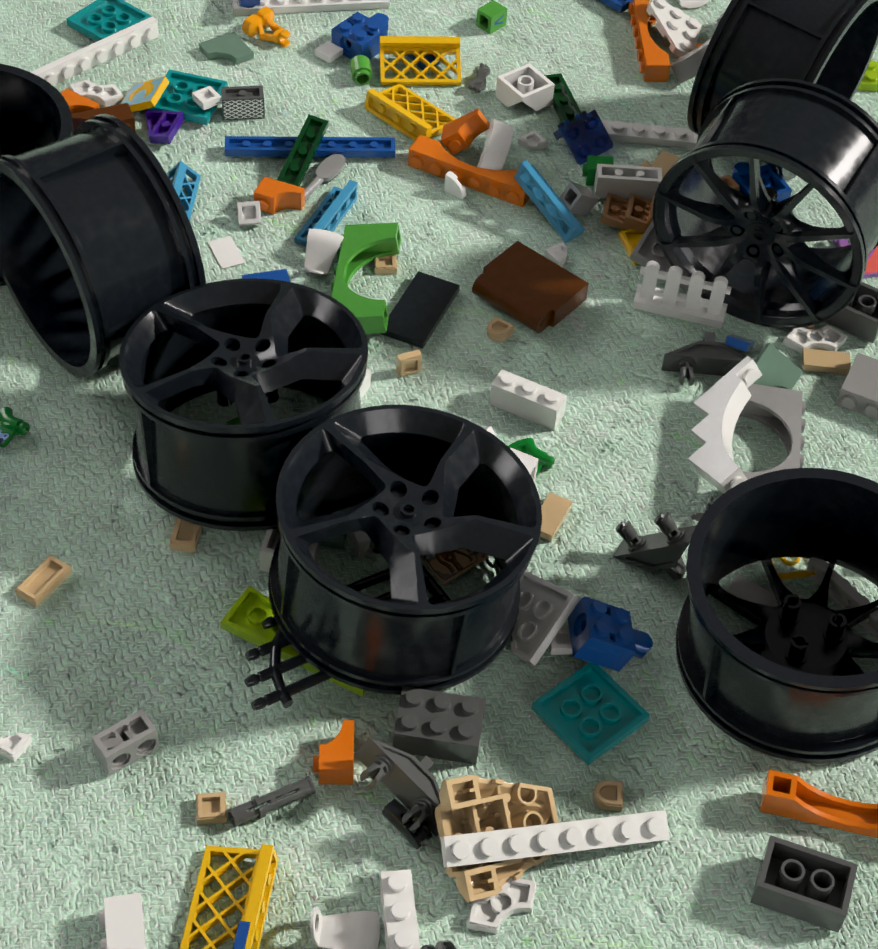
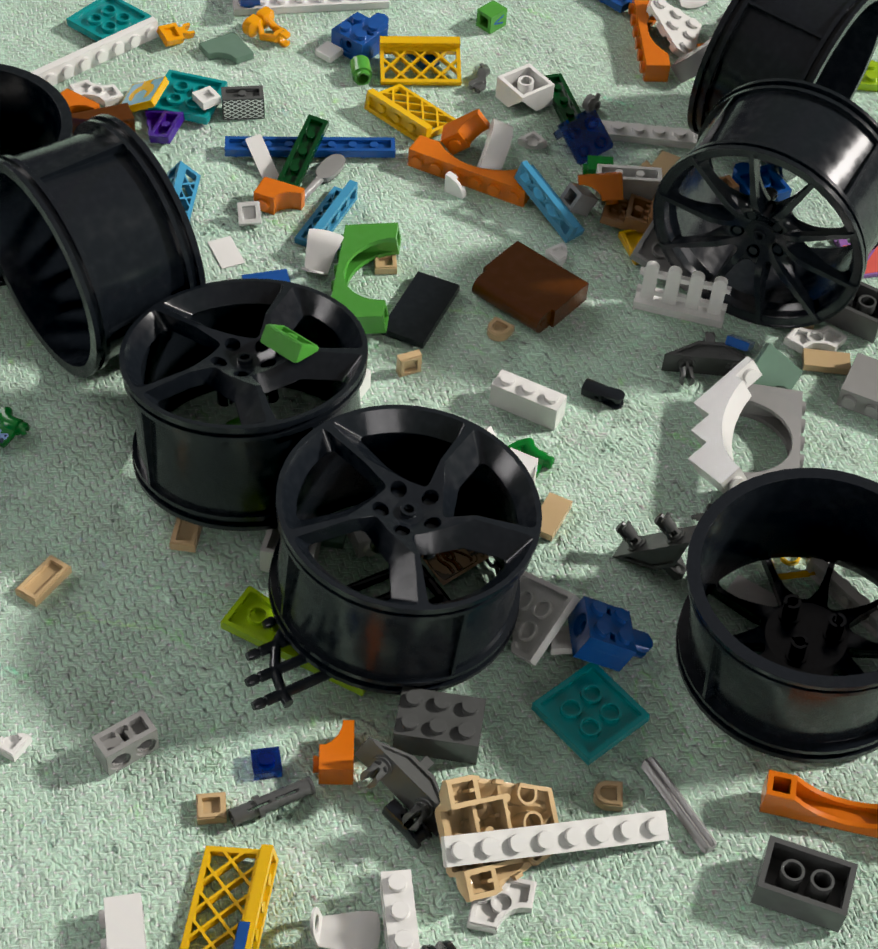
none -> light orange plate [156,23,195,47]
none -> white sticker [245,134,279,179]
none -> clear blue plate [250,746,283,780]
none -> bright green slope [260,324,319,363]
none -> orange arch [577,172,624,205]
none -> black bar [581,378,625,410]
none -> light grey plate [582,93,601,116]
none -> light grey axle [641,756,717,854]

